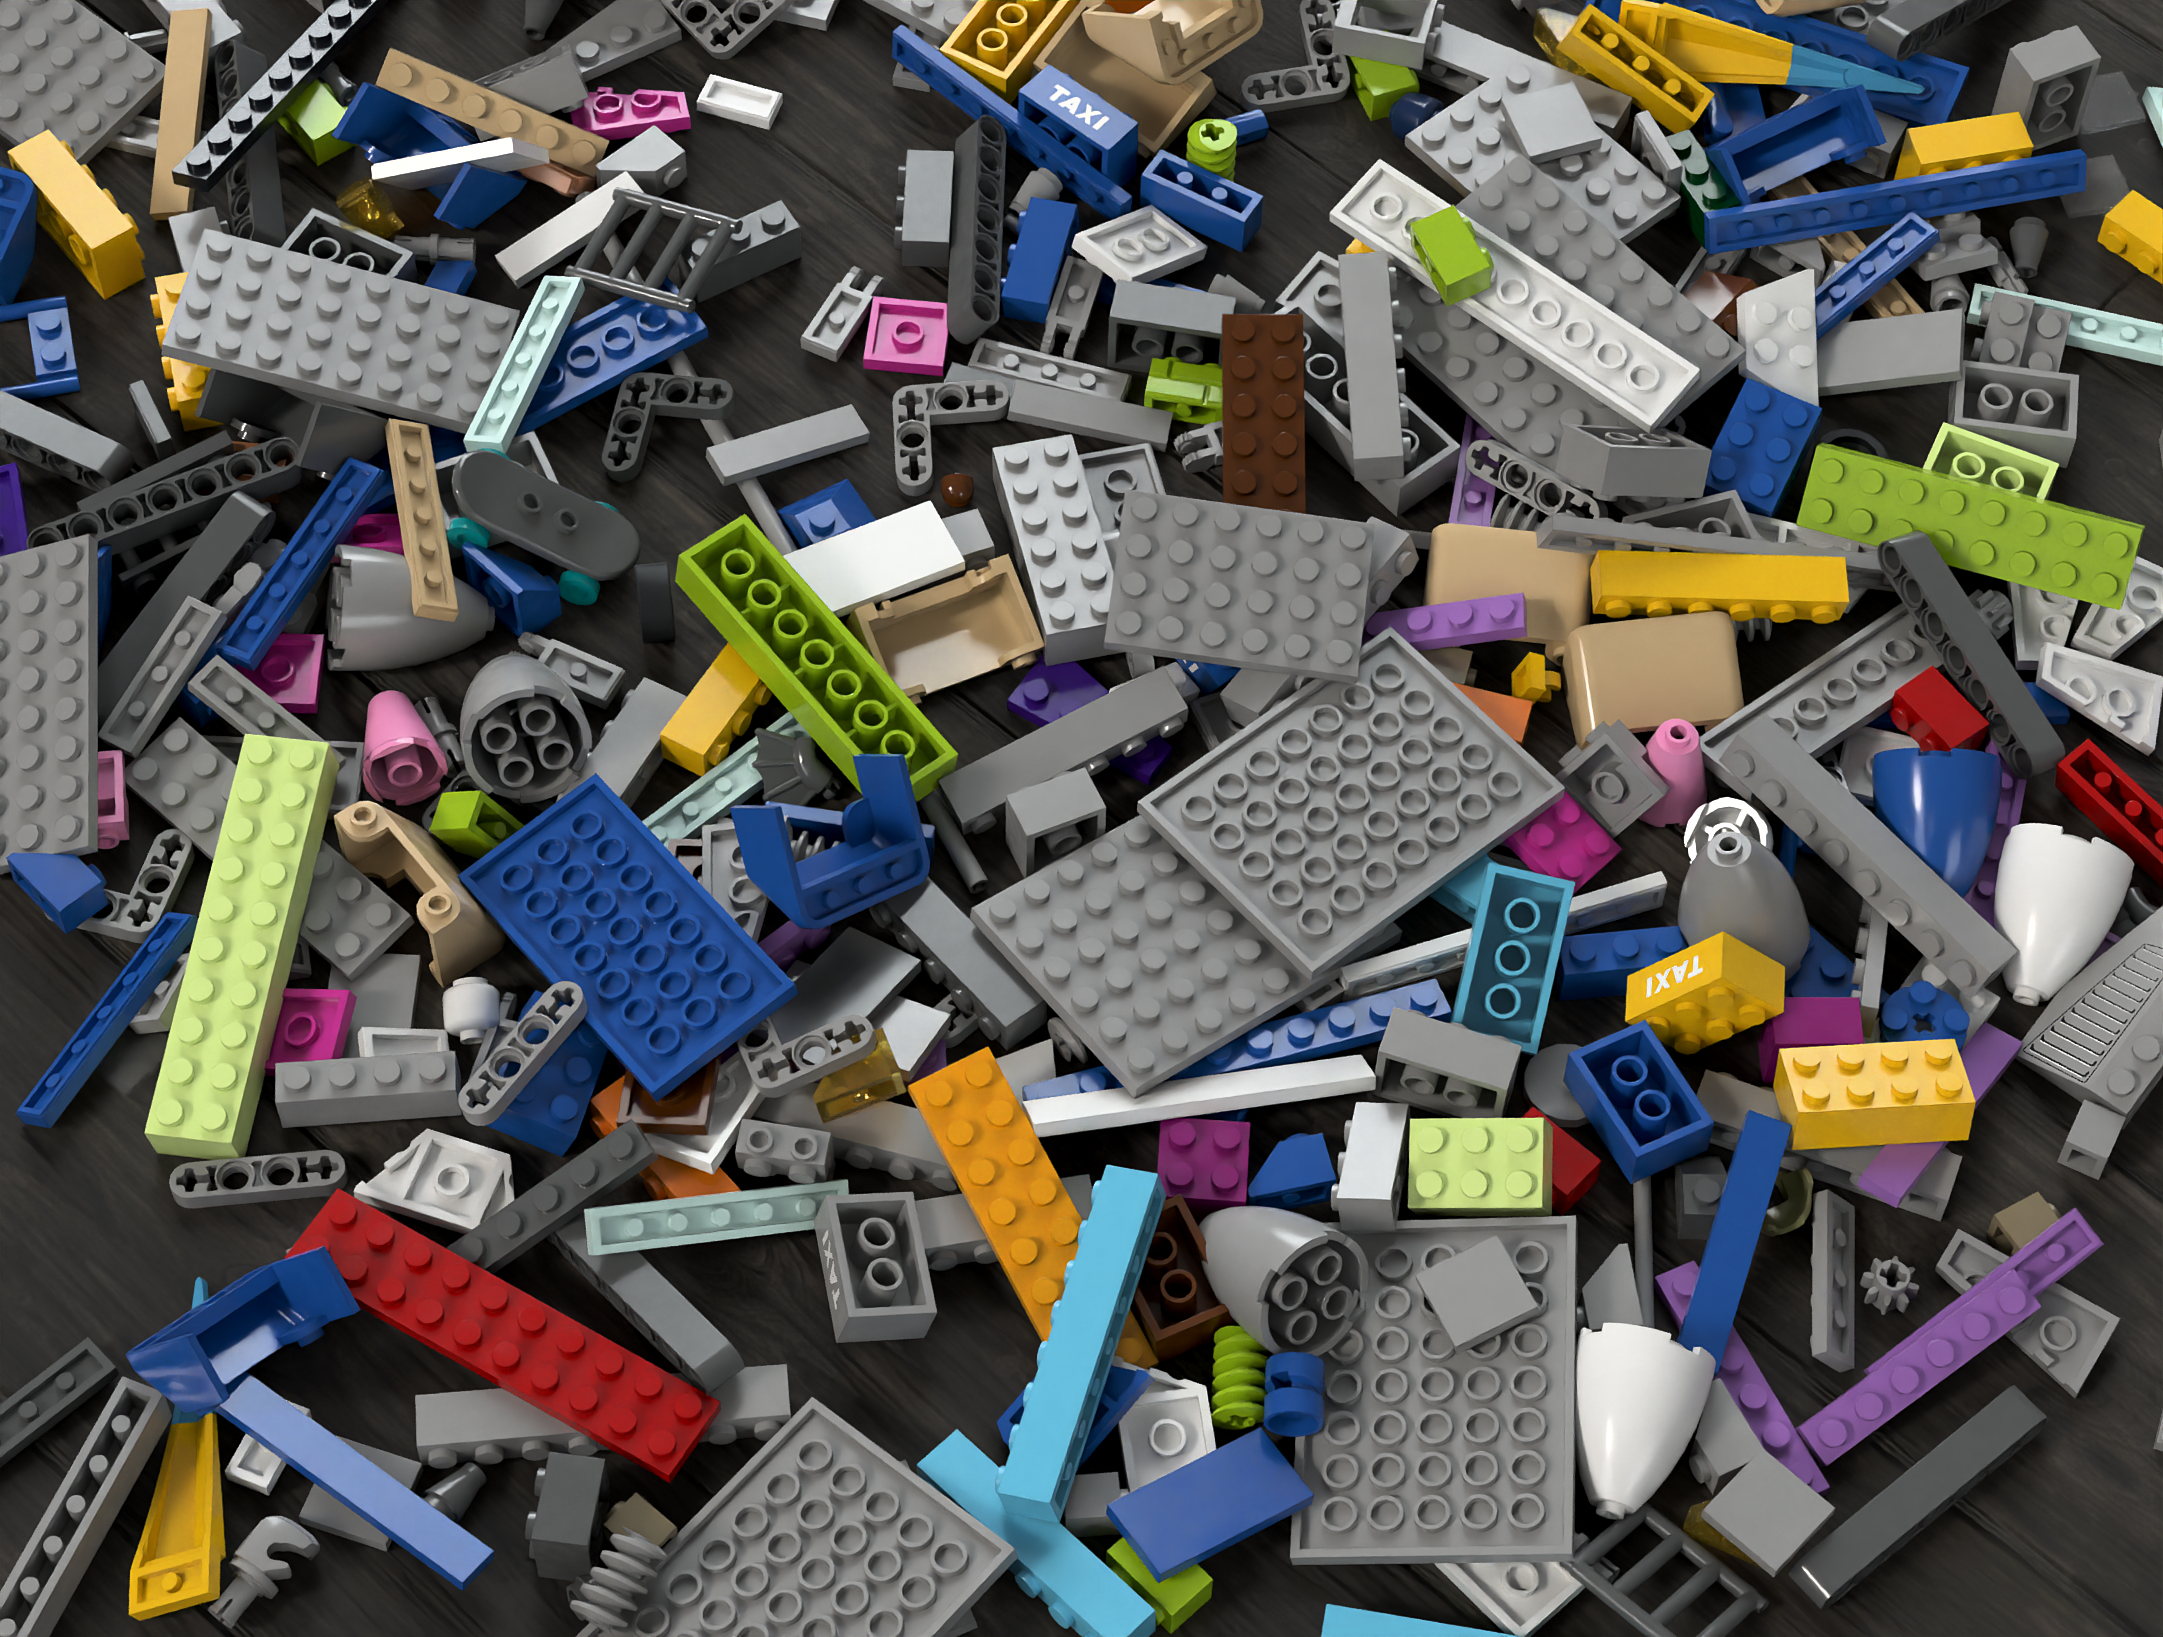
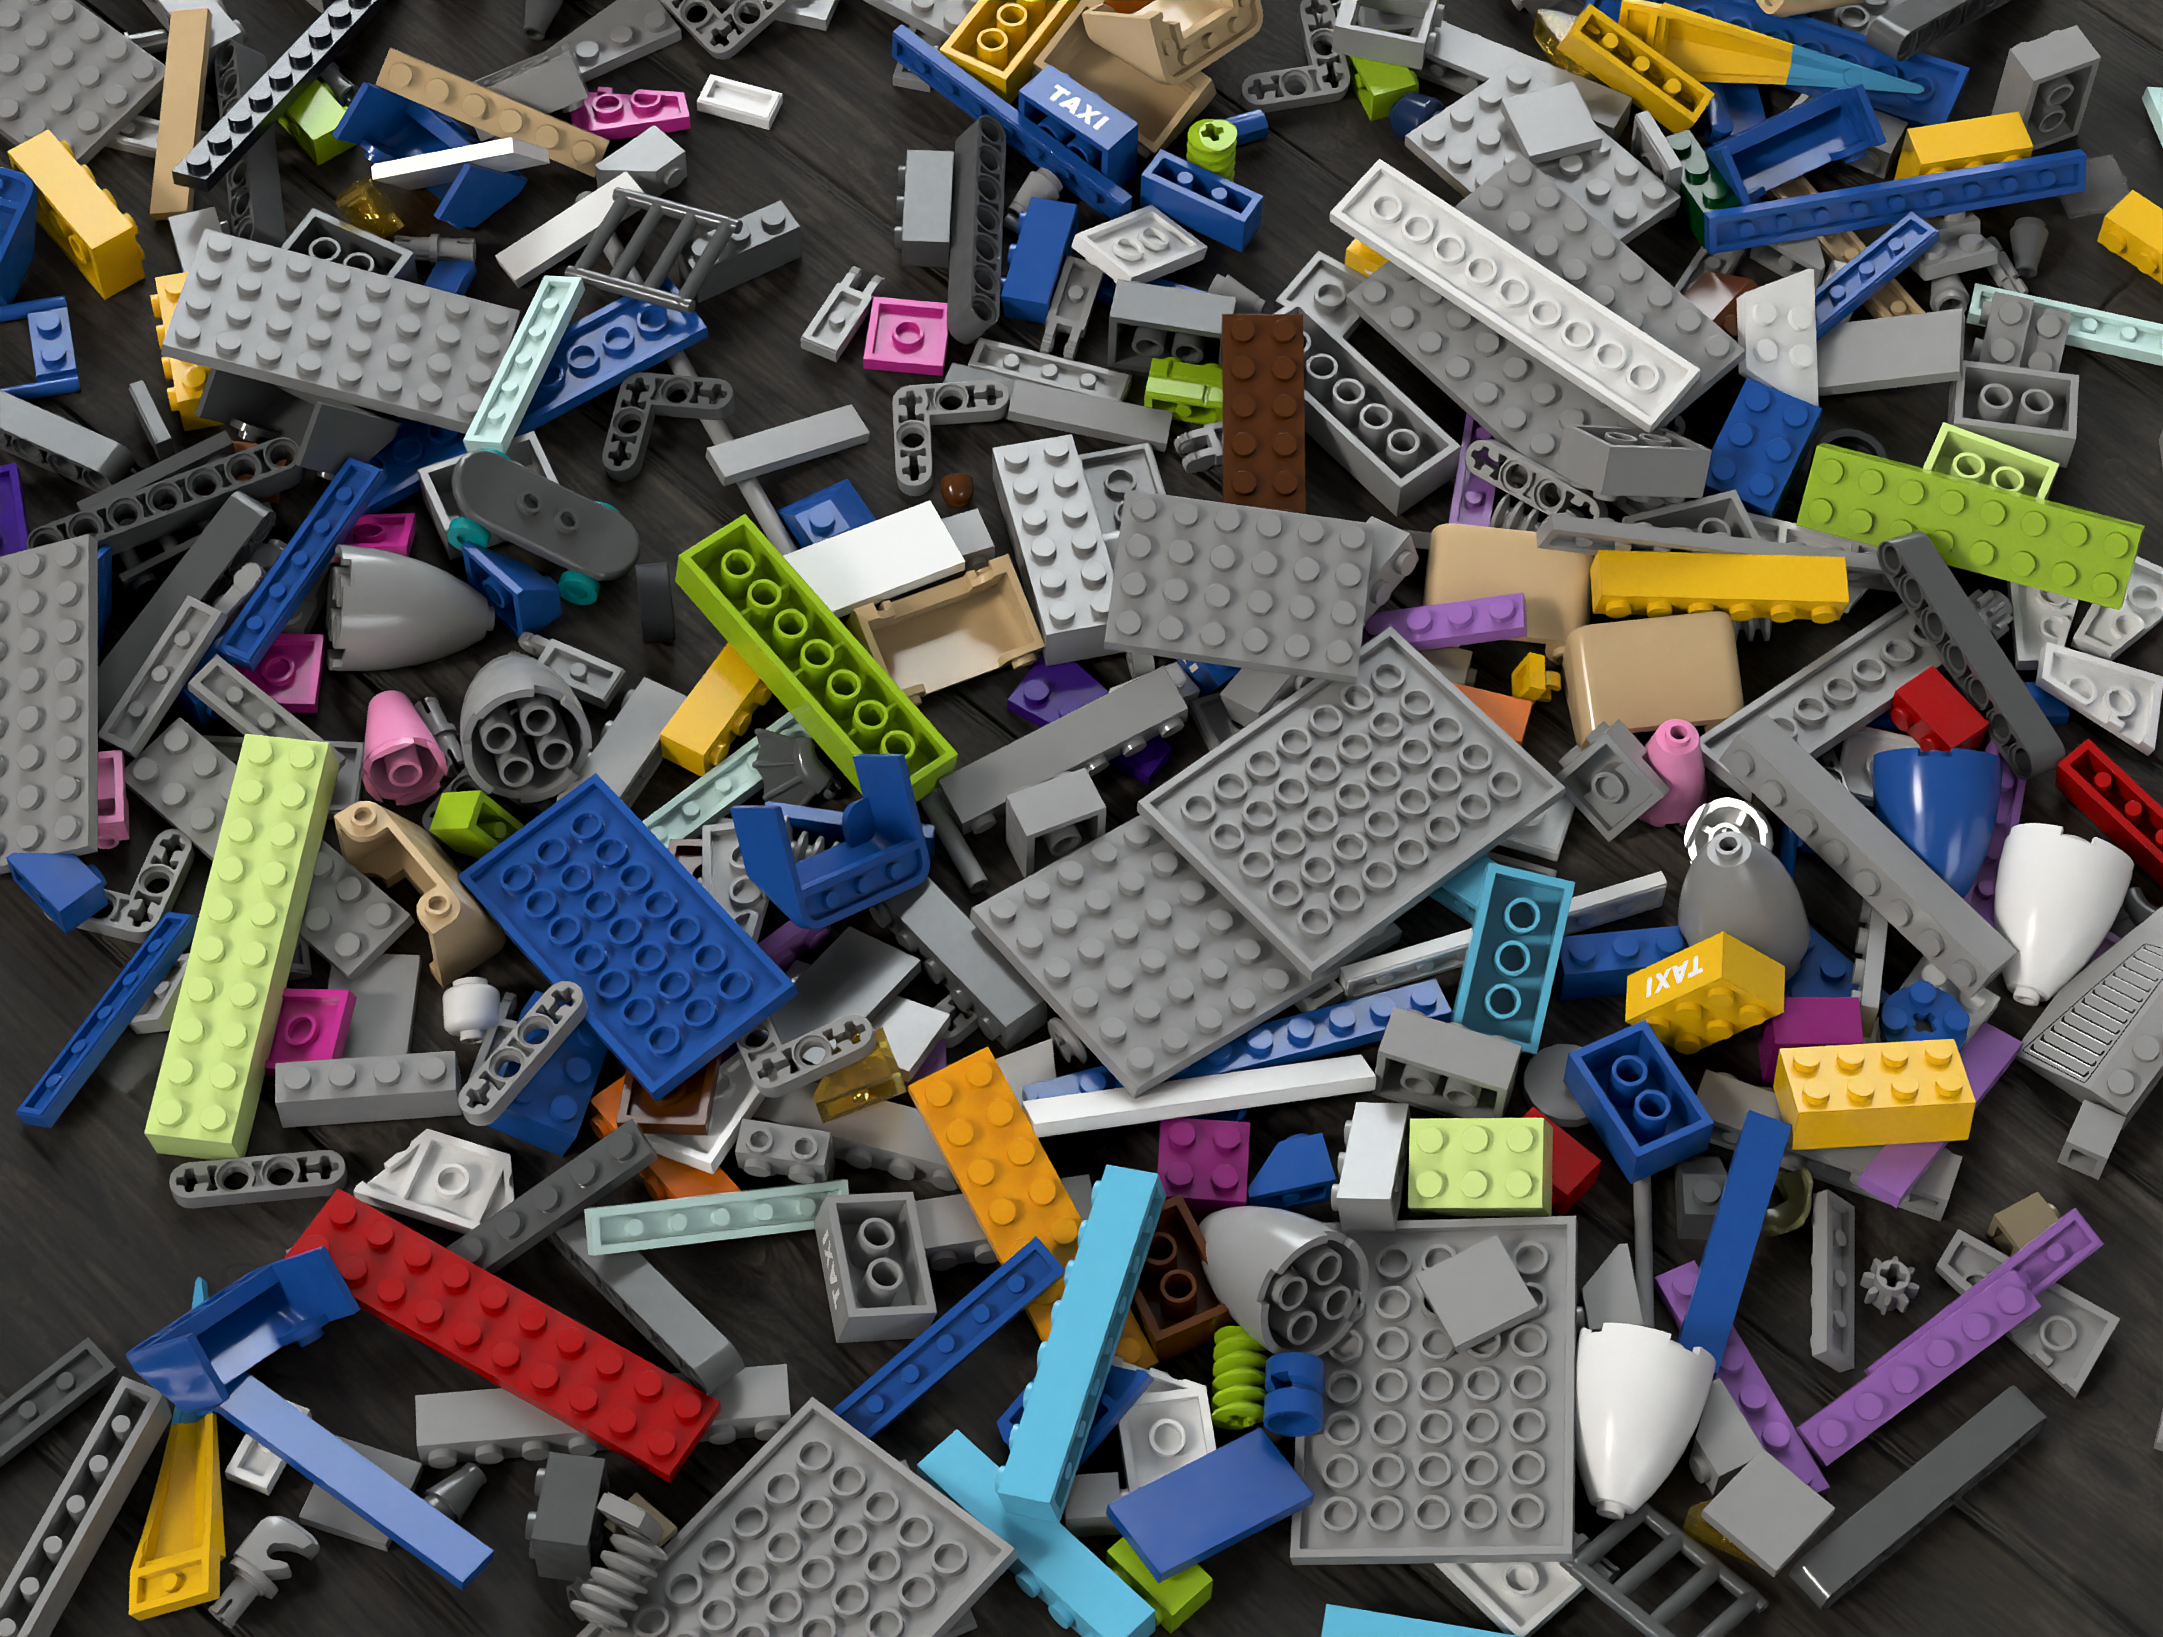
white tile [358,1027,449,1057] -> none
tan tile [385,418,459,622] -> none
nougat plate [517,159,597,198] -> none
light grey brick [1338,251,1411,481] -> none
lime brick [1410,205,1494,307] -> none
dark pink plate [1504,791,1622,895] -> none
clear piece [2080,71,2147,135] -> none
none -> light grey tile [596,1492,664,1545]
none -> blue plate [832,1236,1065,1440]

